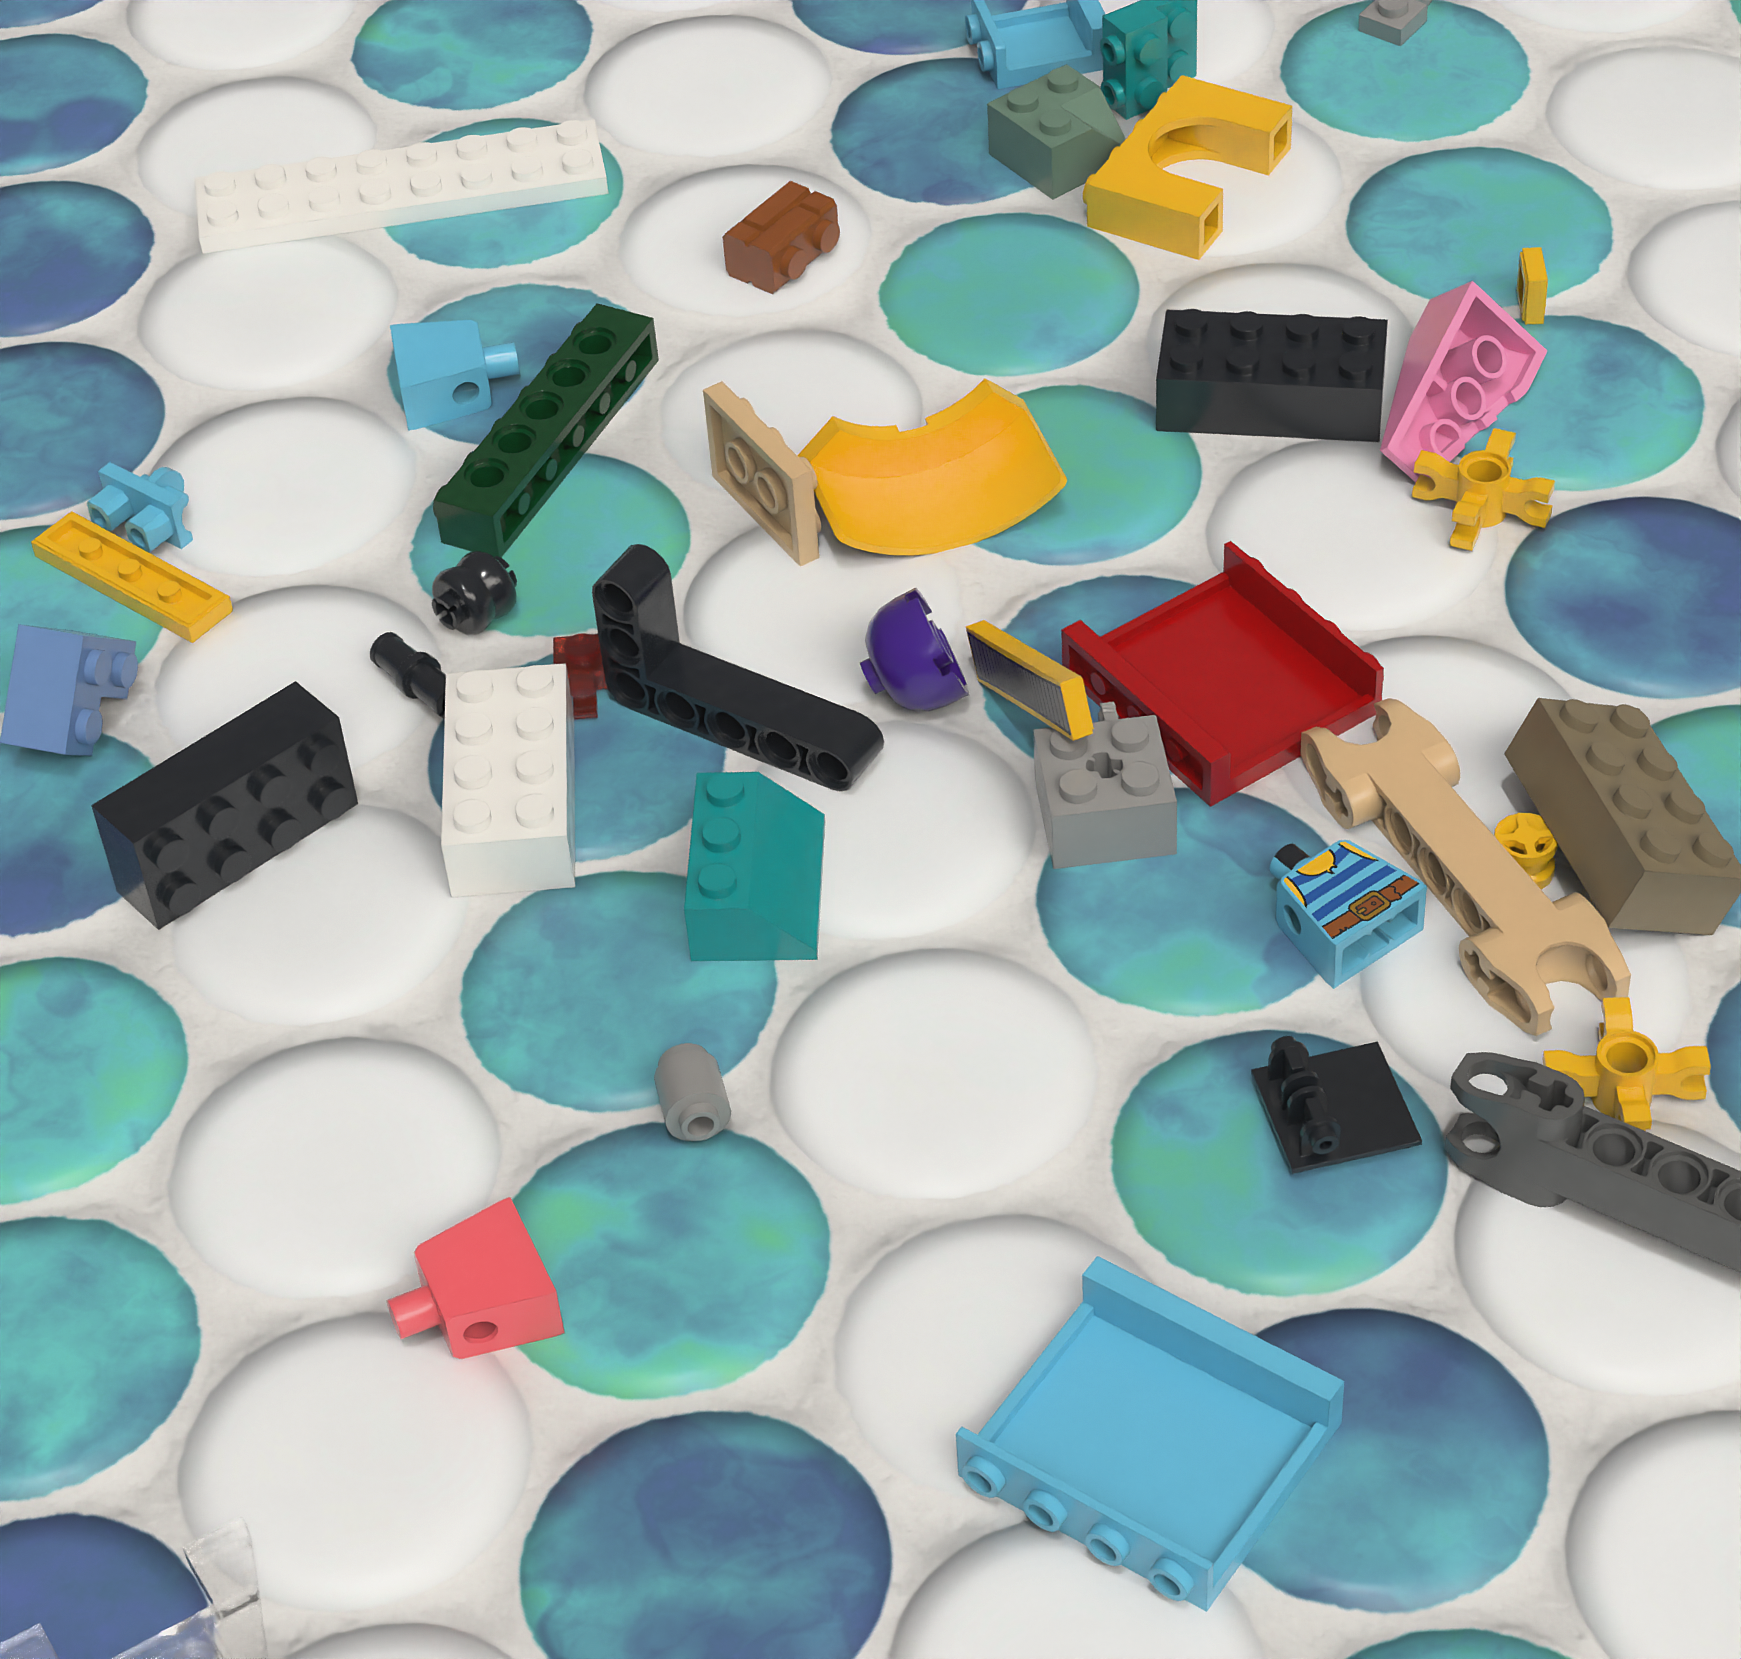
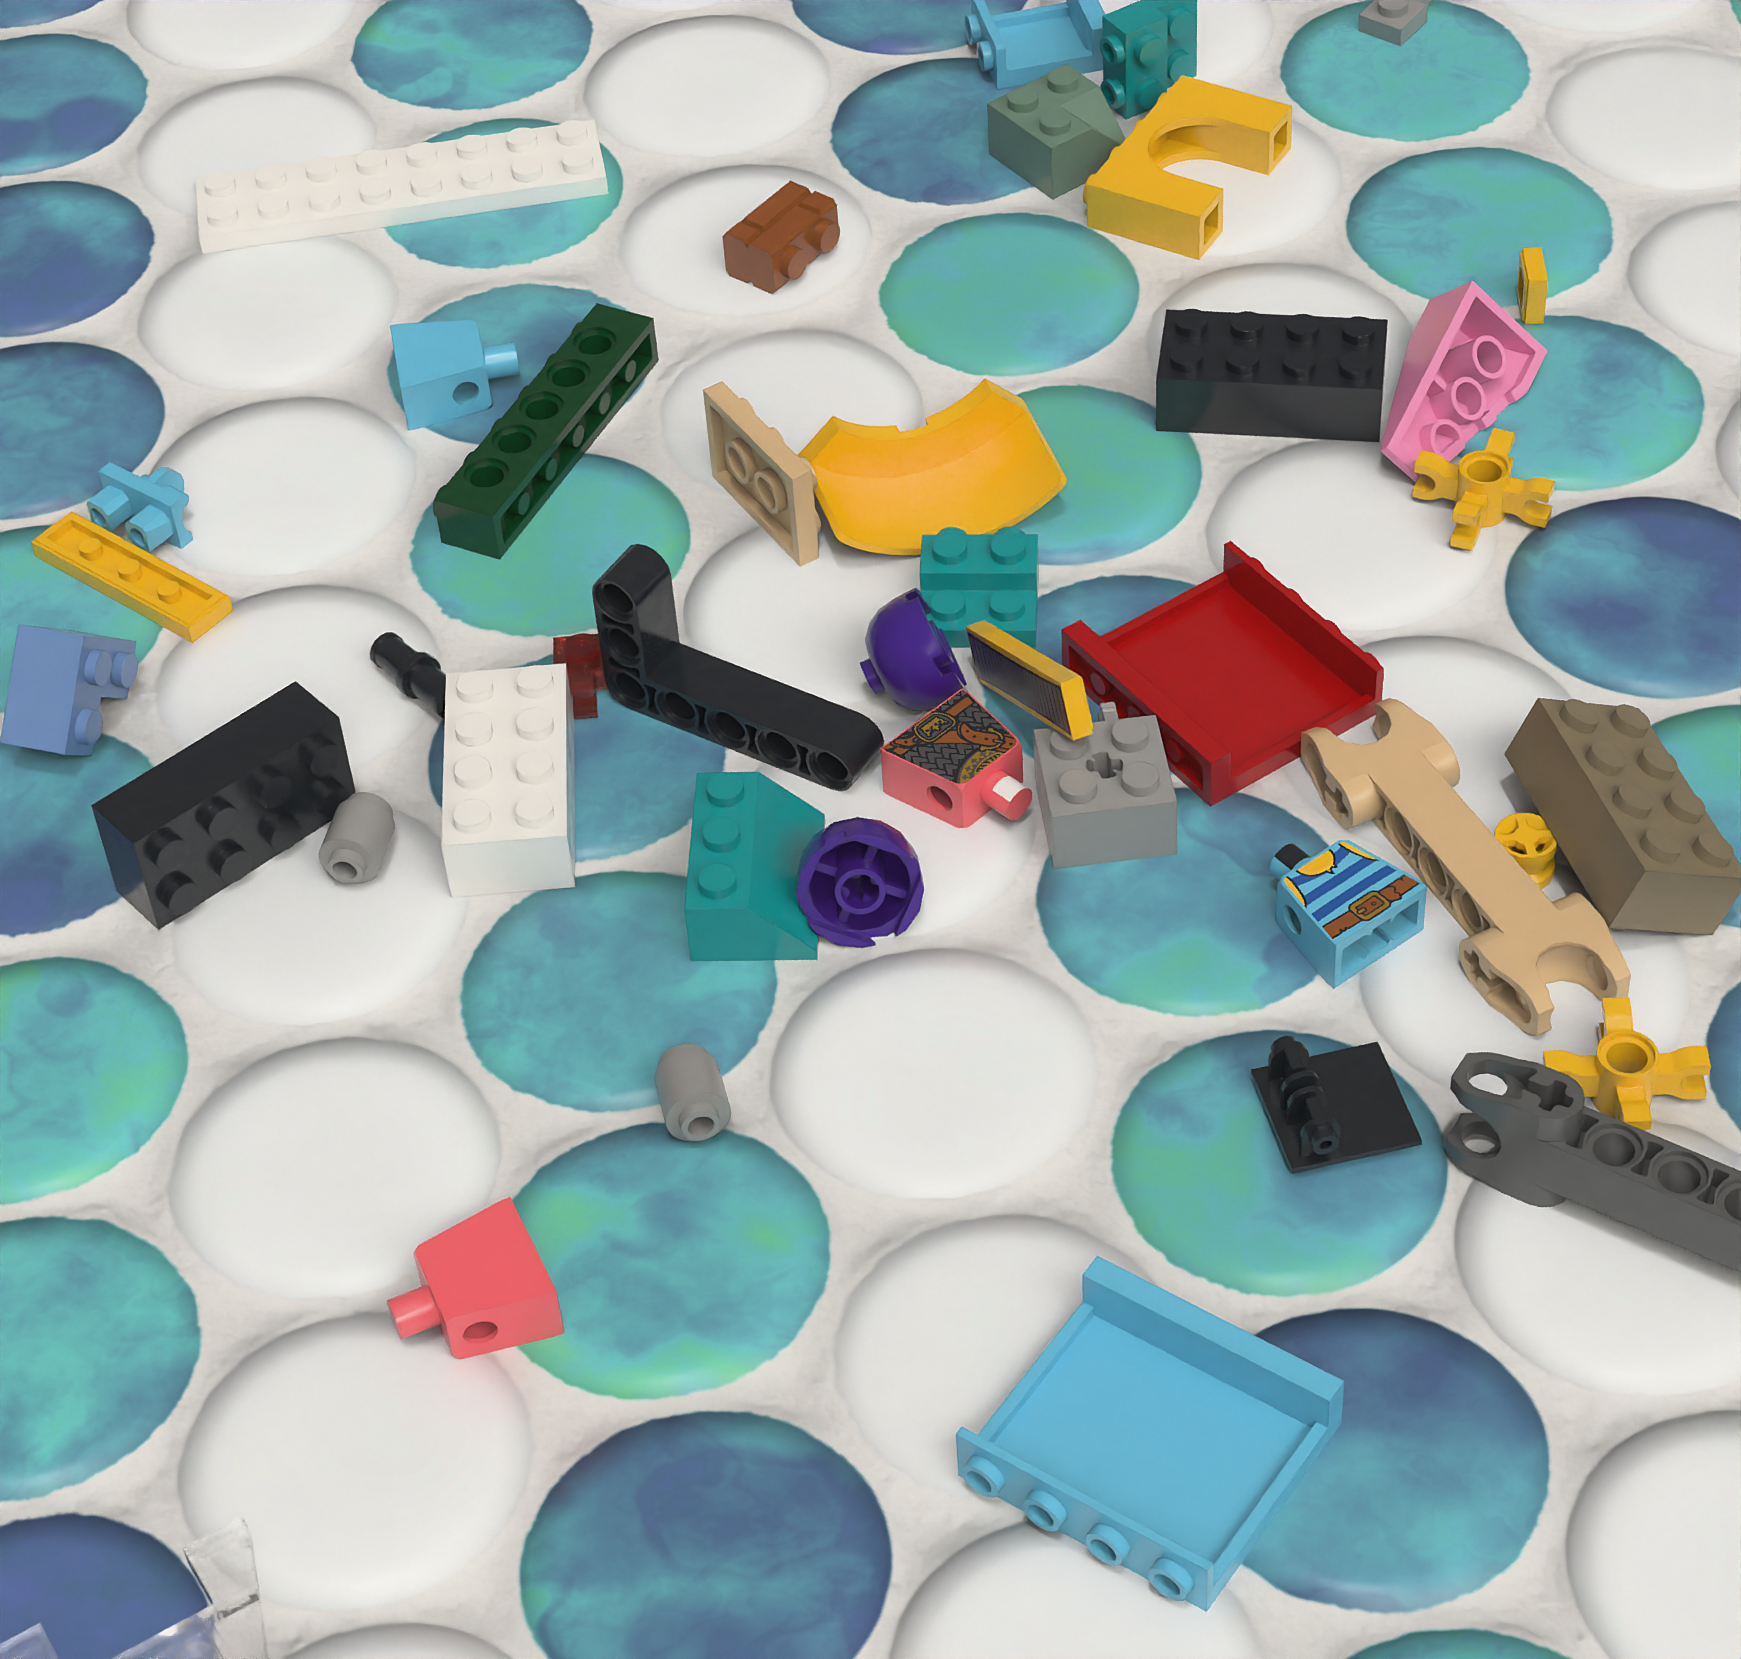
black piece [432,551,517,635] -> none
none -> light grey brick [318,792,395,884]
none -> dark purple cylinder [796,817,924,948]
none -> torso [880,688,1032,828]
none -> teal plate [919,527,1039,648]

